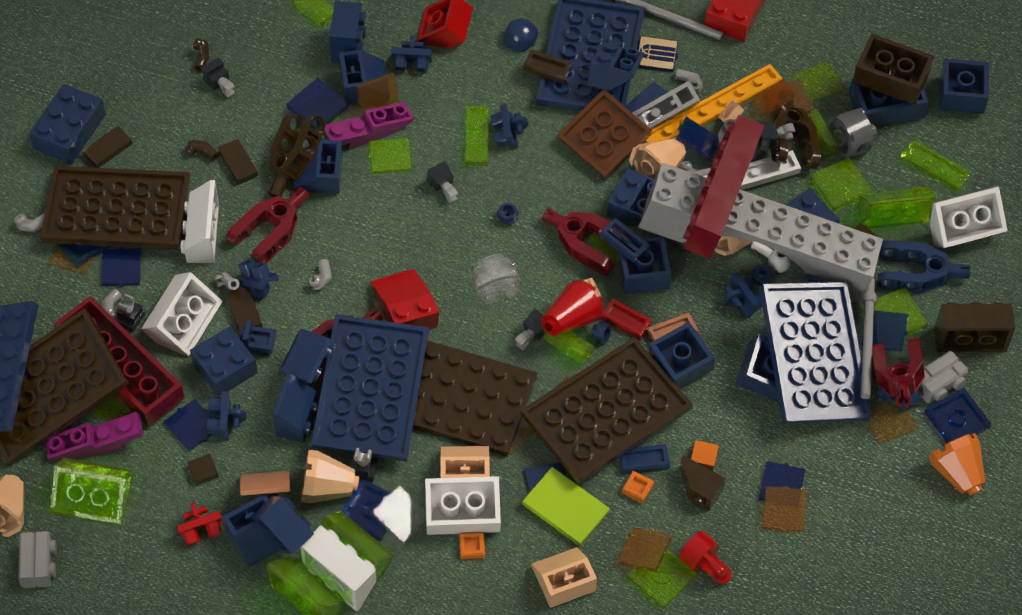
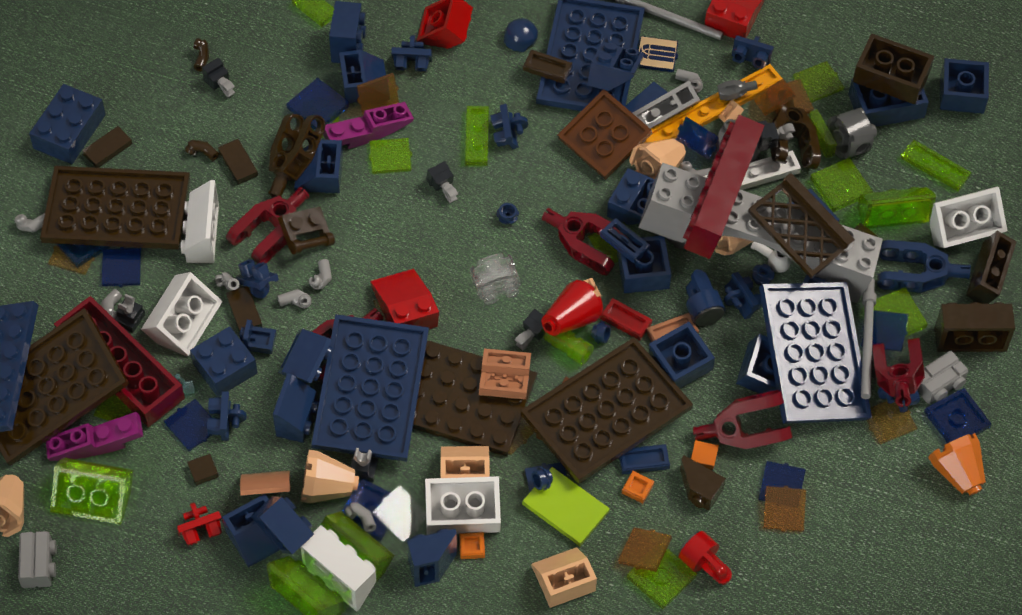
none -> clear light blue hand [174,374,195,396]
none -> light grey arm [277,289,312,308]
none -> dark brown plate [278,206,335,255]
none -> light grey arm [345,502,376,532]
none -> dark blue slope [407,529,457,587]
none -> nougat slope [479,349,531,399]
none -> dark blue plate [531,467,553,490]
none -> dark blue piece [686,269,726,326]
none -> dark red piece [693,390,793,449]
none -> dark grey piece [717,80,758,101]
none -> dark blue hips [731,35,774,69]
none -> dark brown fence [748,173,855,279]
none -> dark brown brick [966,231,1017,304]

